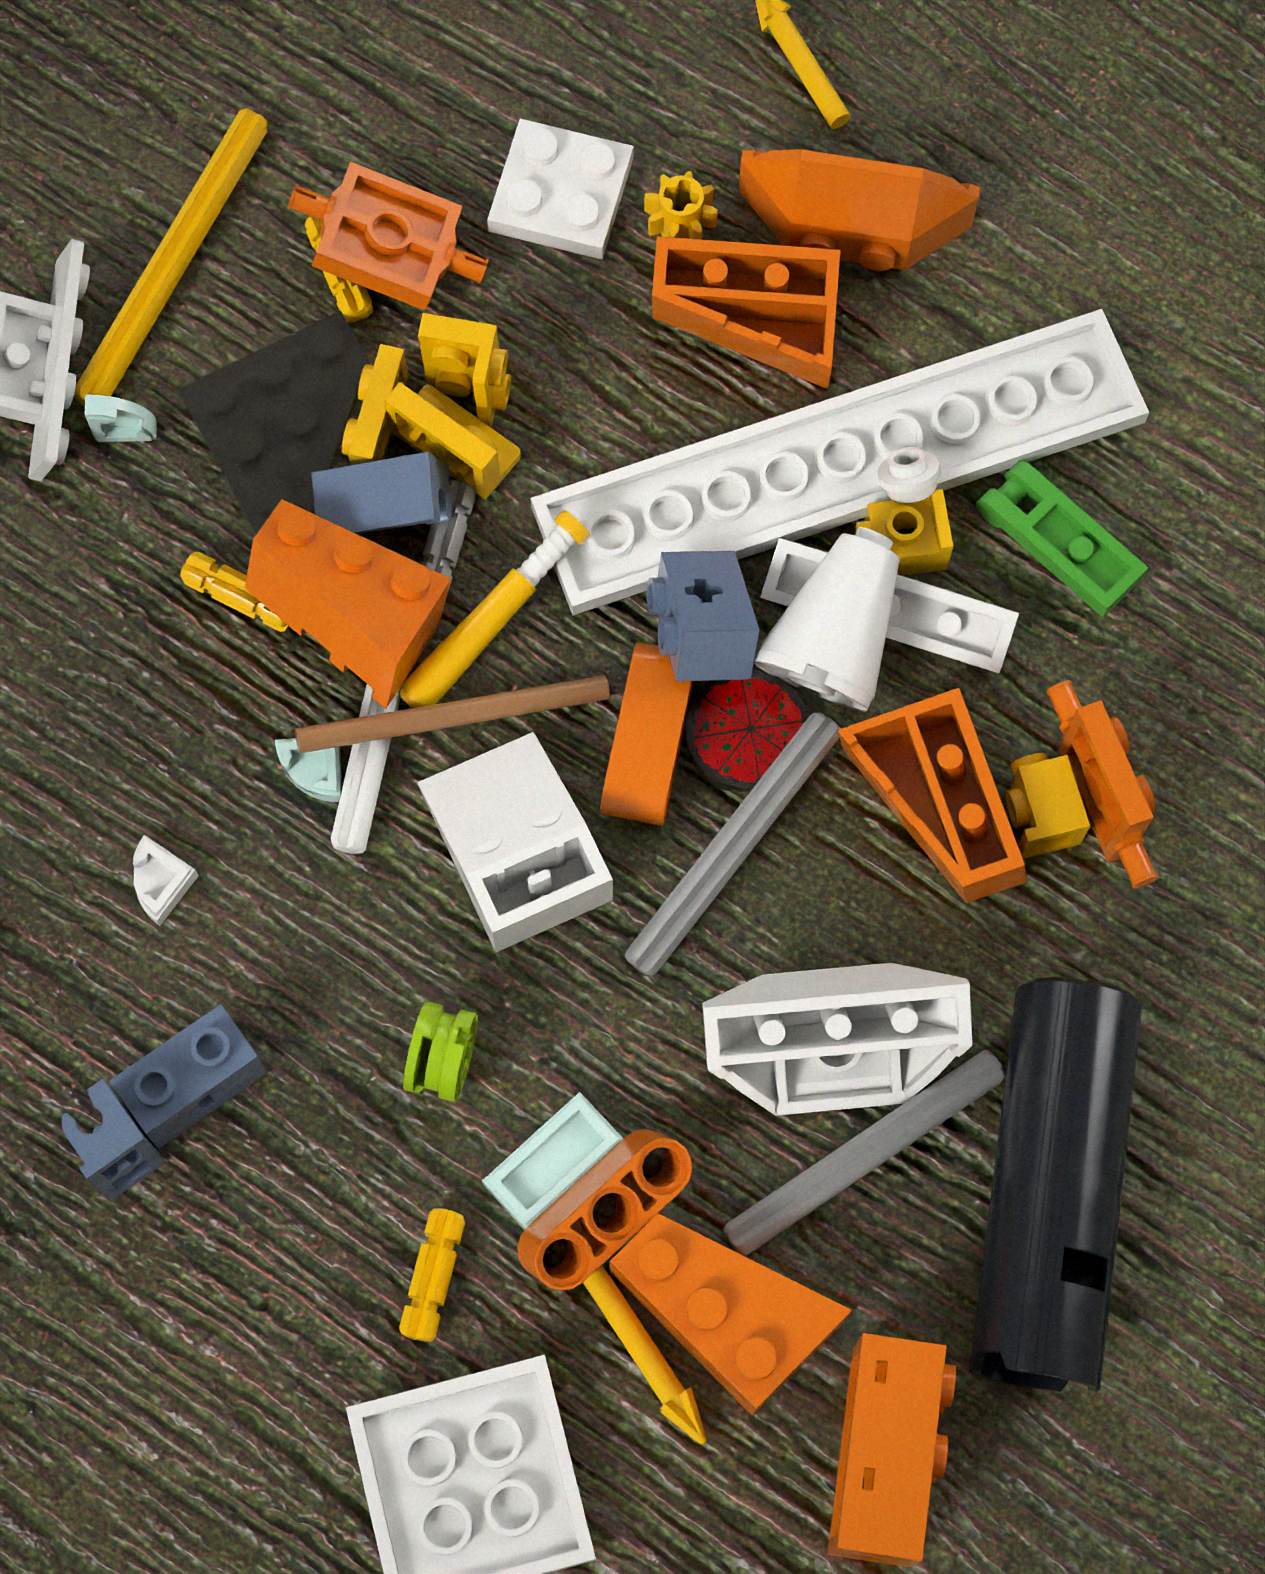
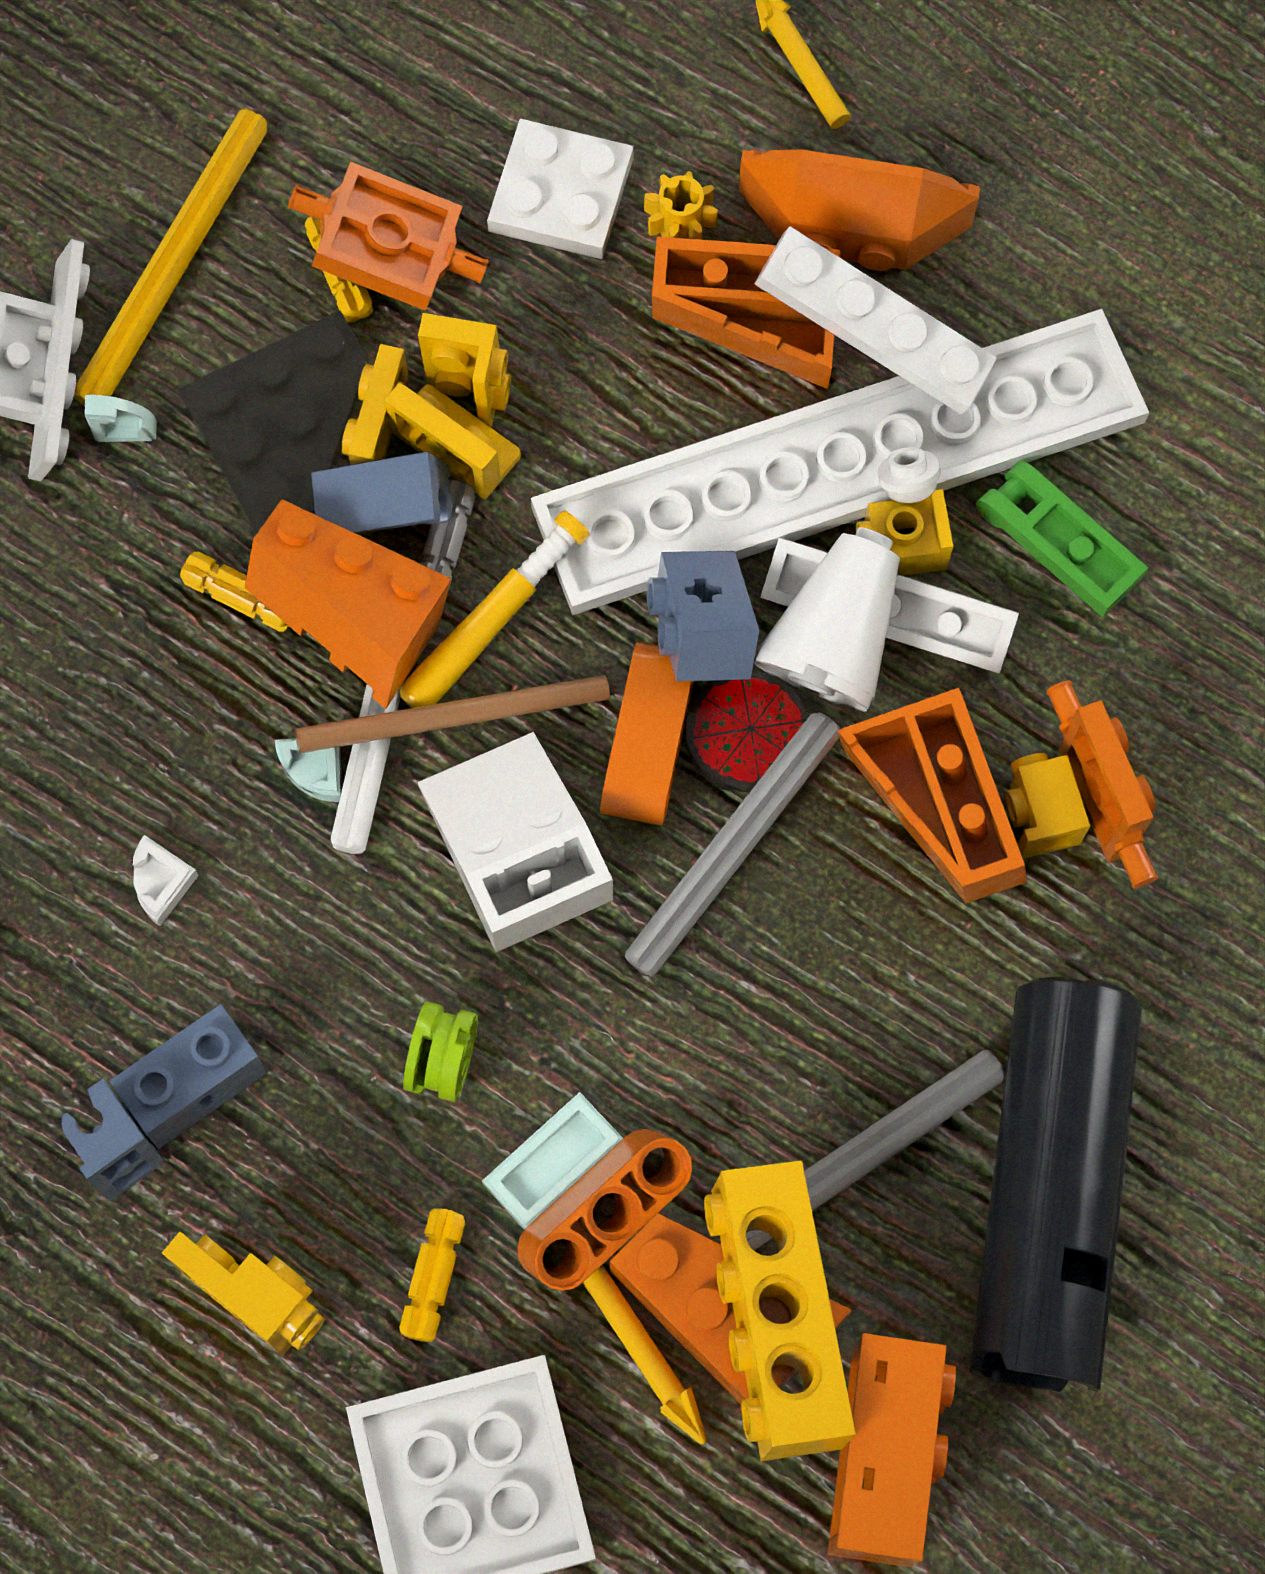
white wedge [702,963,972,1116] -> none
none -> yellow plate [162,1231,325,1356]
none -> yellow brick [704,1160,856,1461]
none -> white plate [754,226,997,414]

